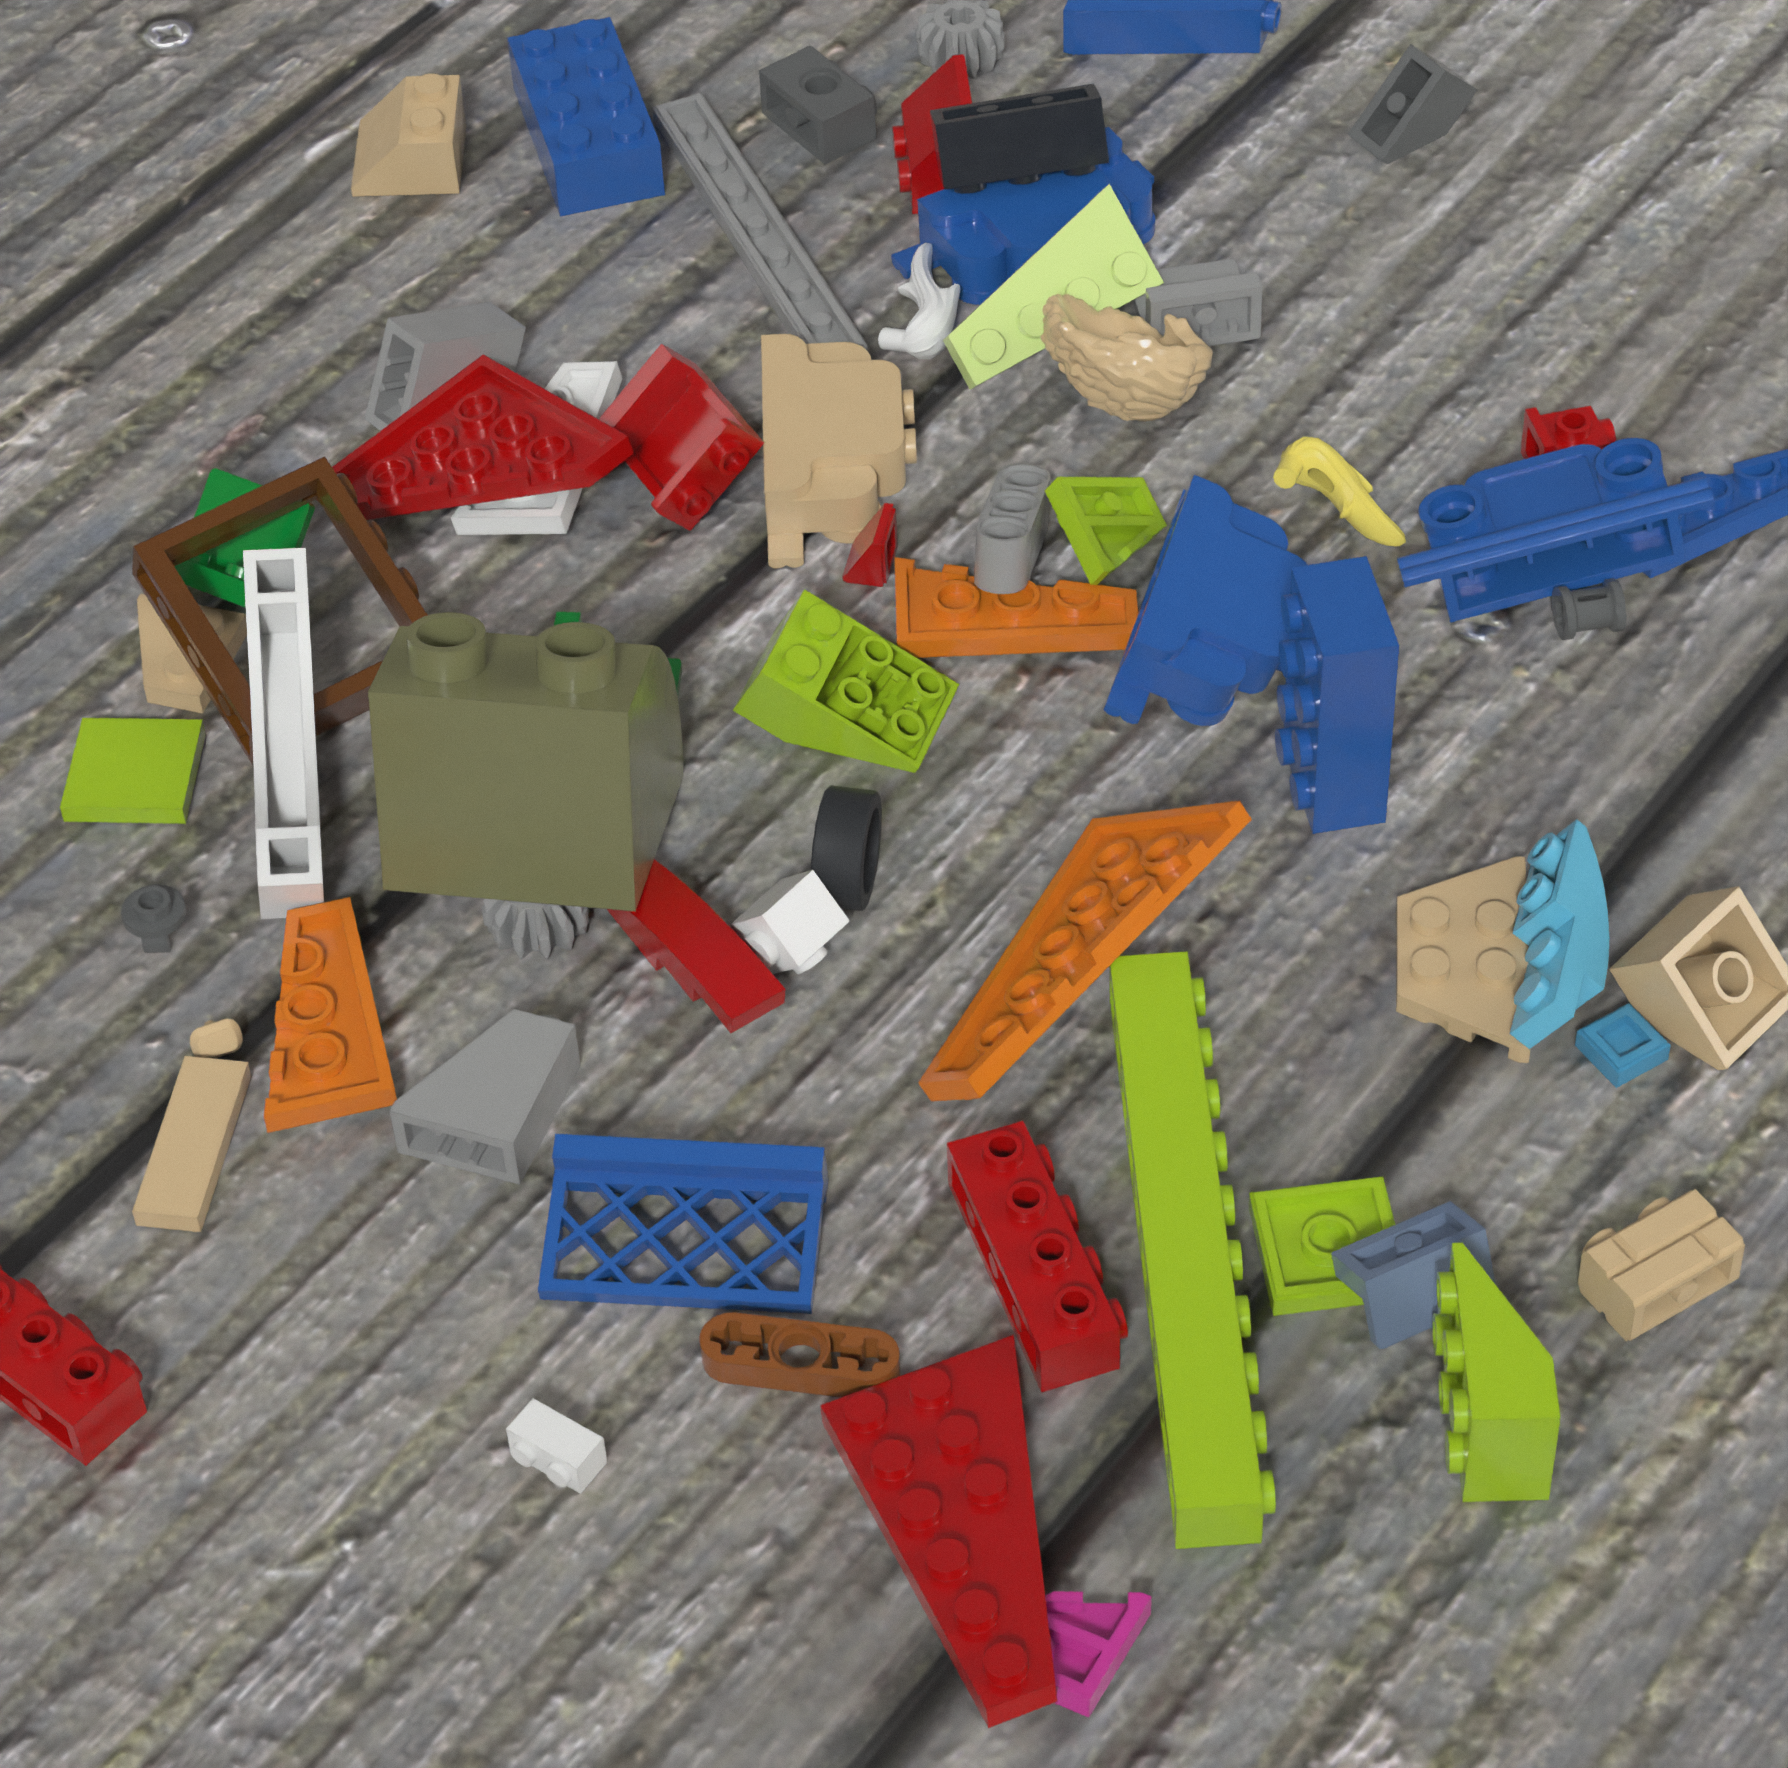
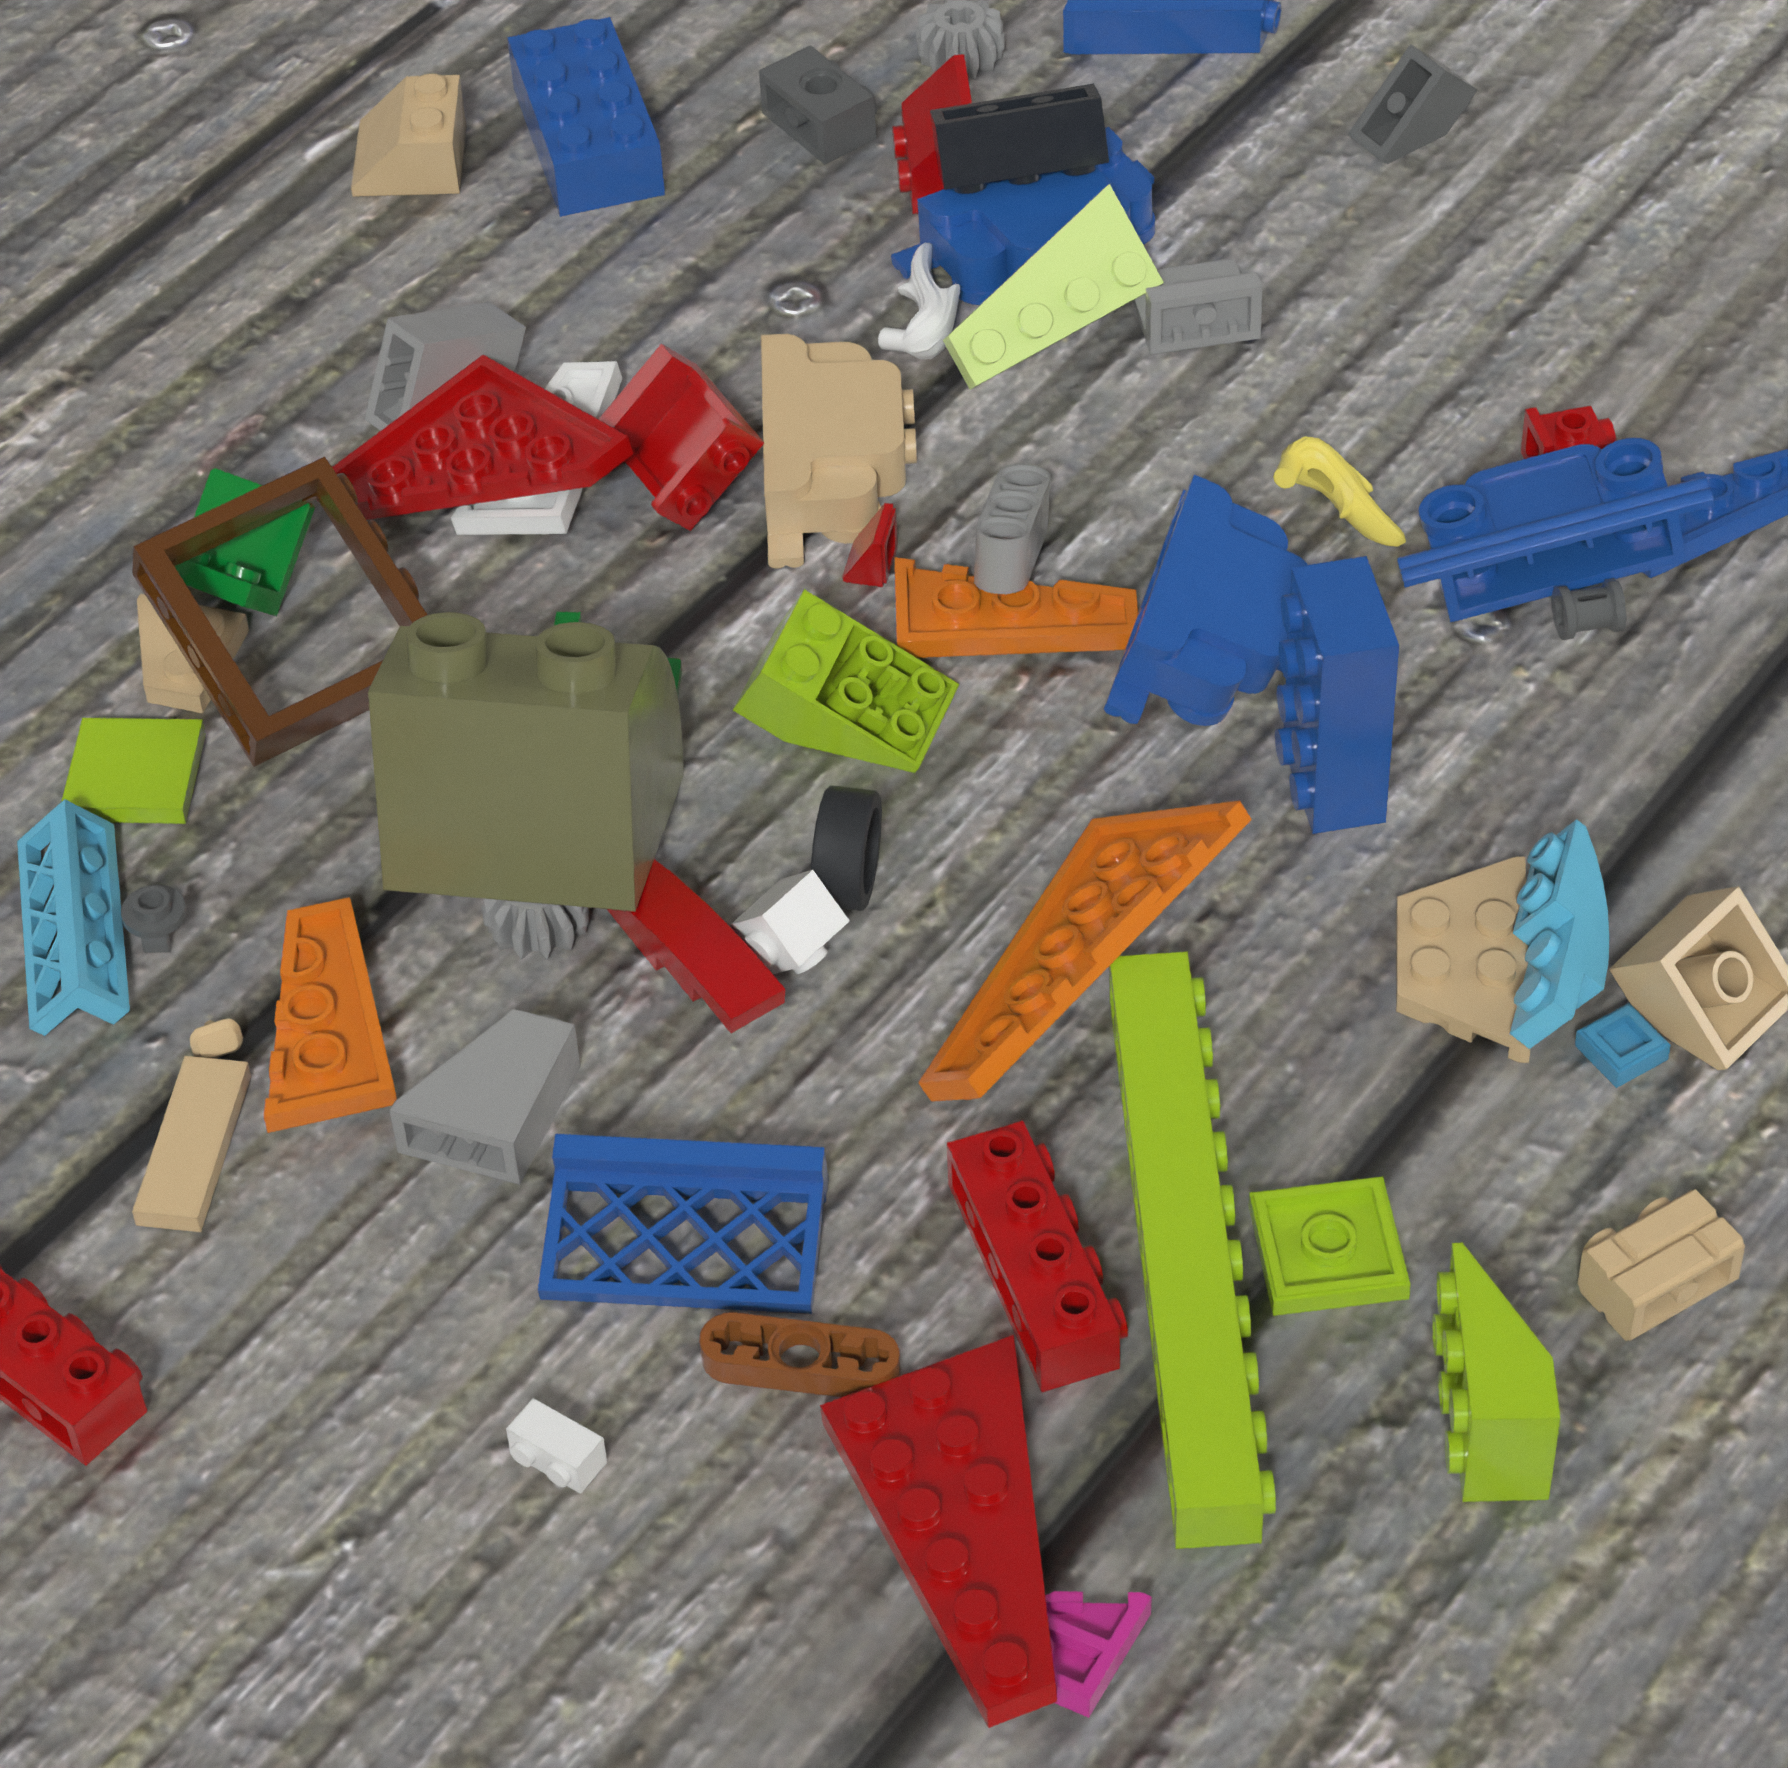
white arch [243,548,324,919] -> none
light grey tile [652,93,868,351] -> none
tan hair [1040,294,1213,421] -> none
lime wing [1045,477,1167,585] -> none
sand blue panel [1331,1201,1496,1349] -> none
none -> medium azure fence [17,799,130,1036]

